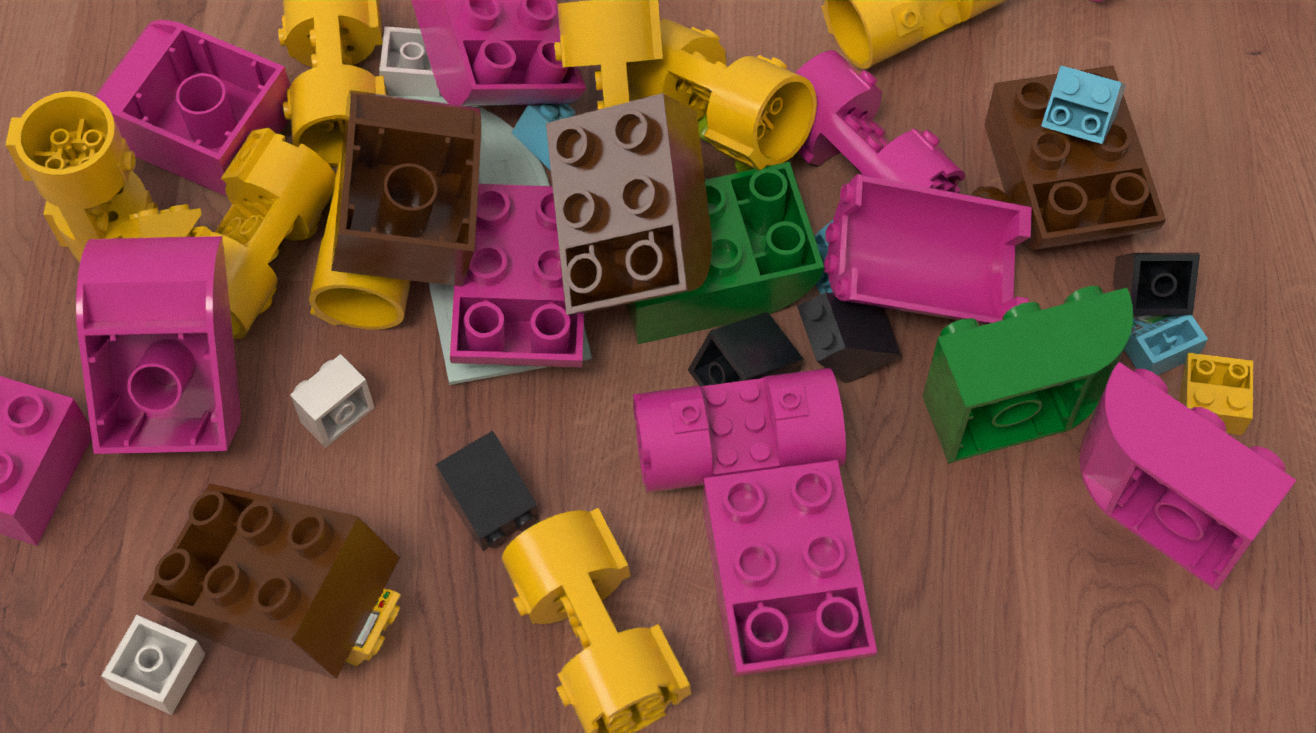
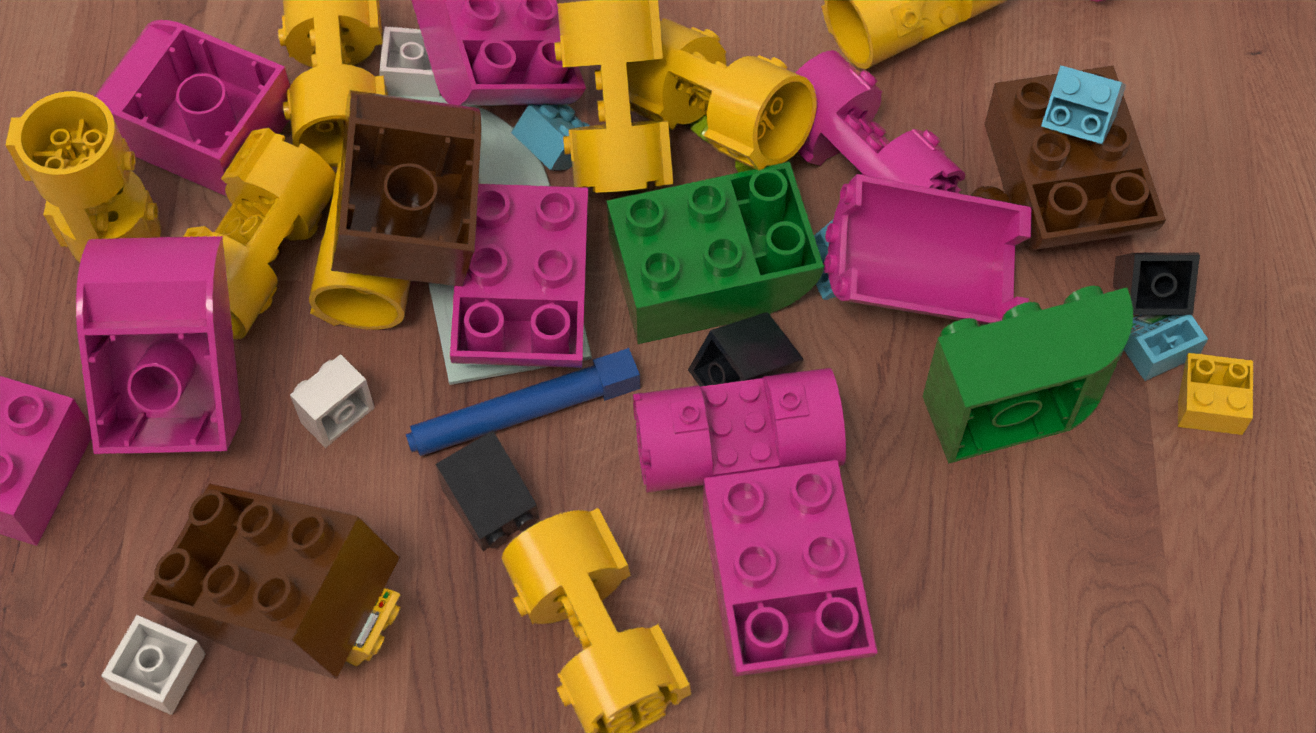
yellow slope [119,204,202,238] -> none
reddish brown brick [546,93,712,315] -> none
black slope [797,292,903,384] -> none
dark pink brick [1080,362,1296,591] -> none
none -> blue brick [406,348,640,456]

